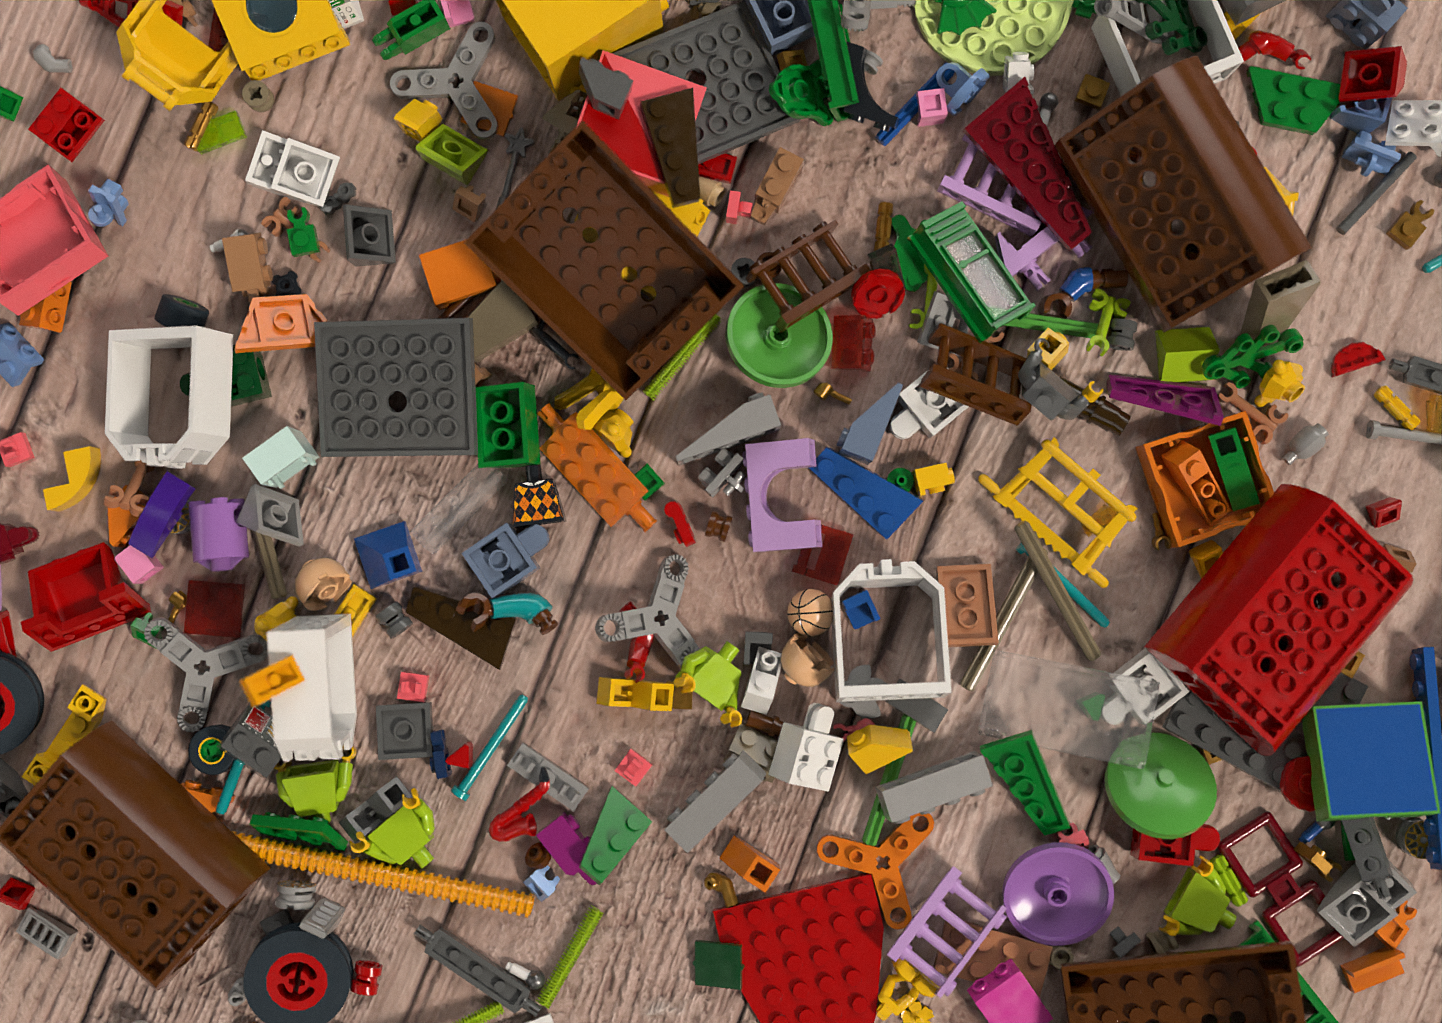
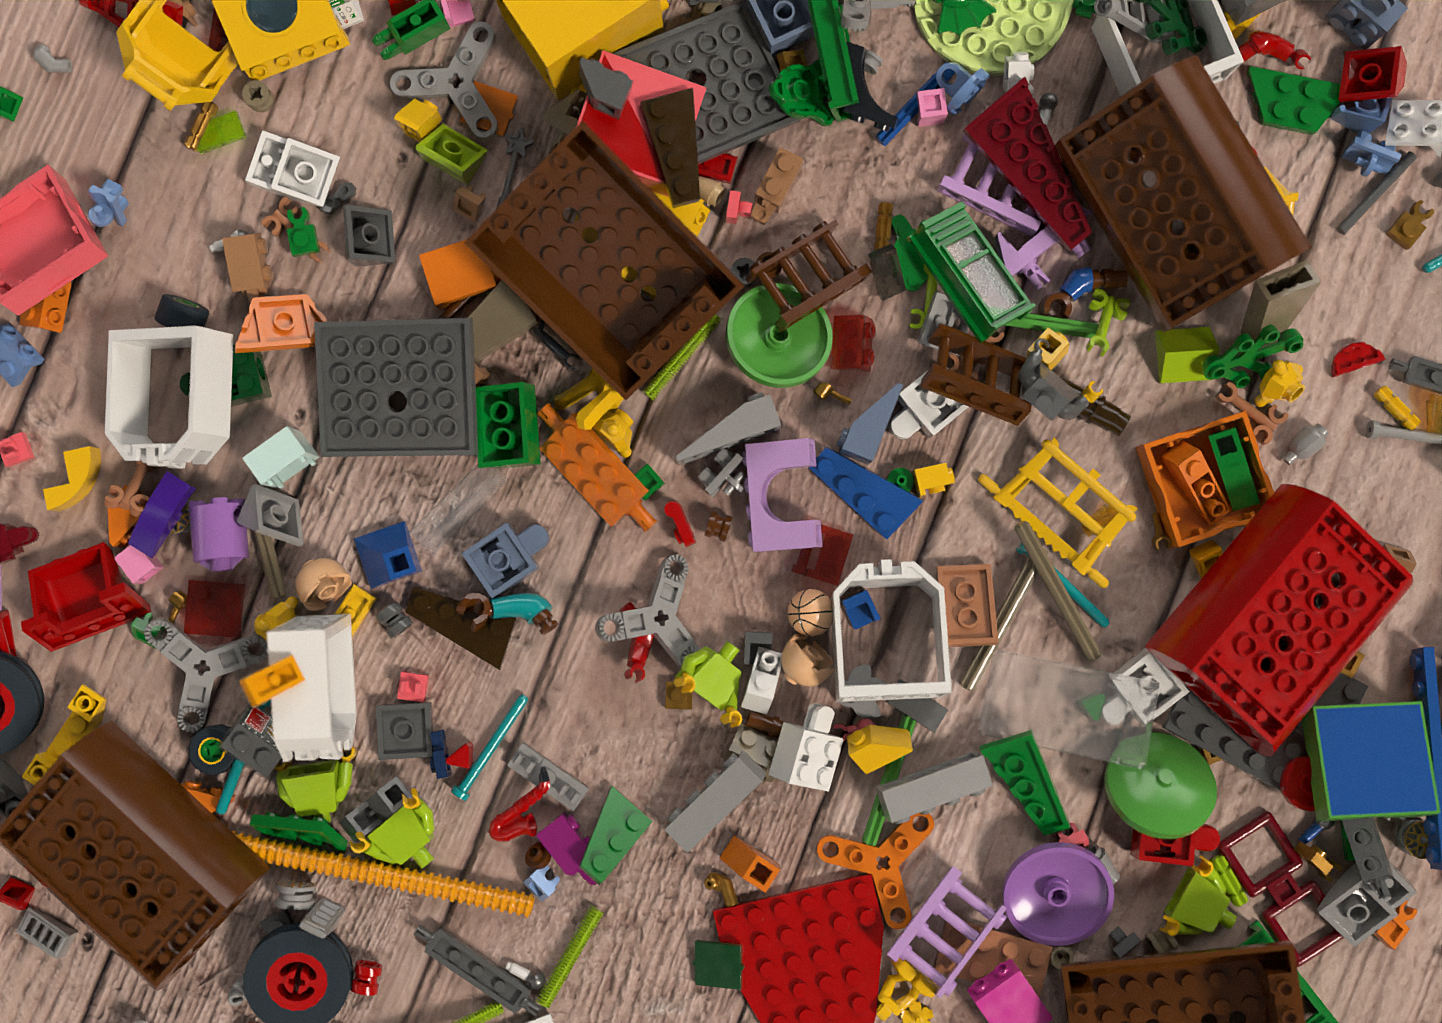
red slope [28,87,105,162] -> none
black plate [272,271,302,296] -> none
torso [512,465,567,528] -> none
yellow brick [596,677,674,711] -> none
coral tile [614,748,652,787] -> none
red tile [851,269,905,319] -> none
pearl gold plate [1074,73,1110,110] -> none
magenta wing [1106,374,1224,426] -> none
dark grey wheel [1107,318,1138,351] -> none
orange panel [1340,947,1406,993] -> none
red slope [1365,497,1402,528] -> none

